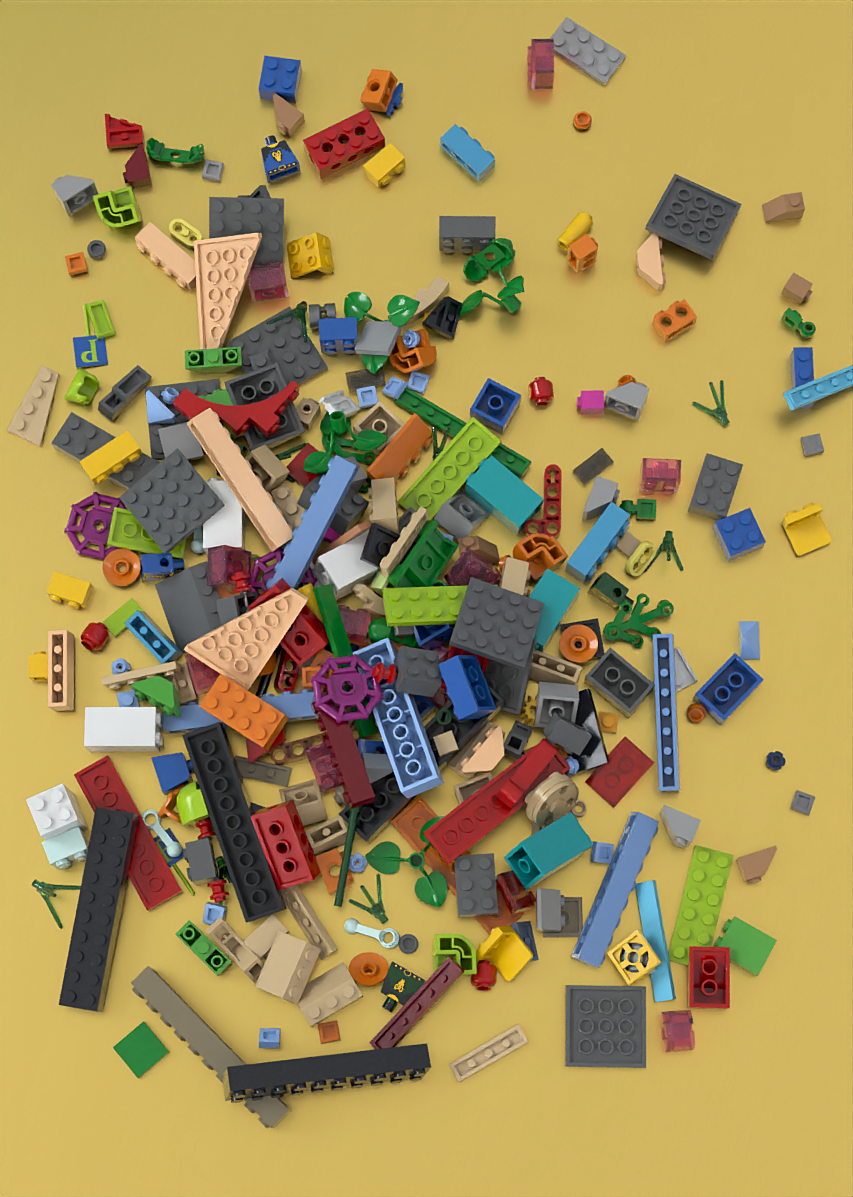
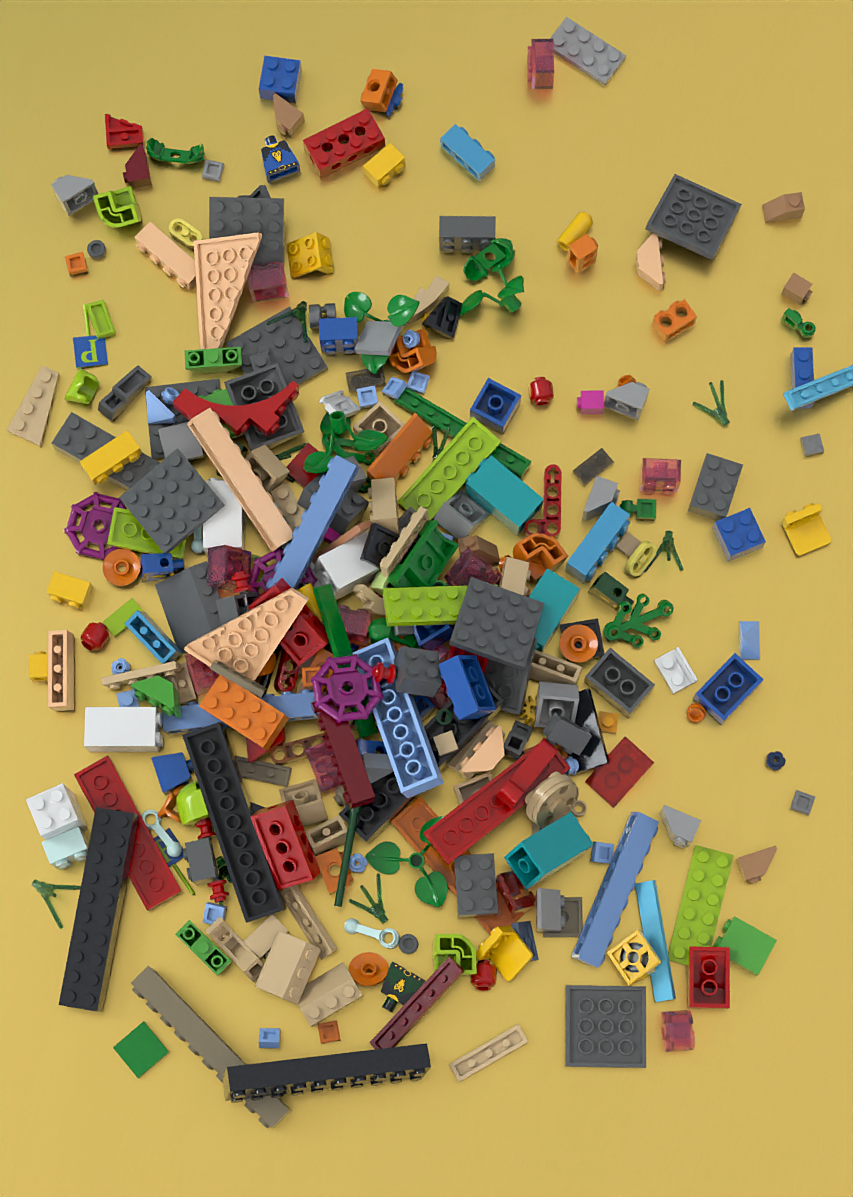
tan brick [296,397,321,430] -> none
orange plate [573,111,592,130] -> none
medium blue brick [653,633,681,792] -> none
none -> dark tan tile [209,660,266,698]

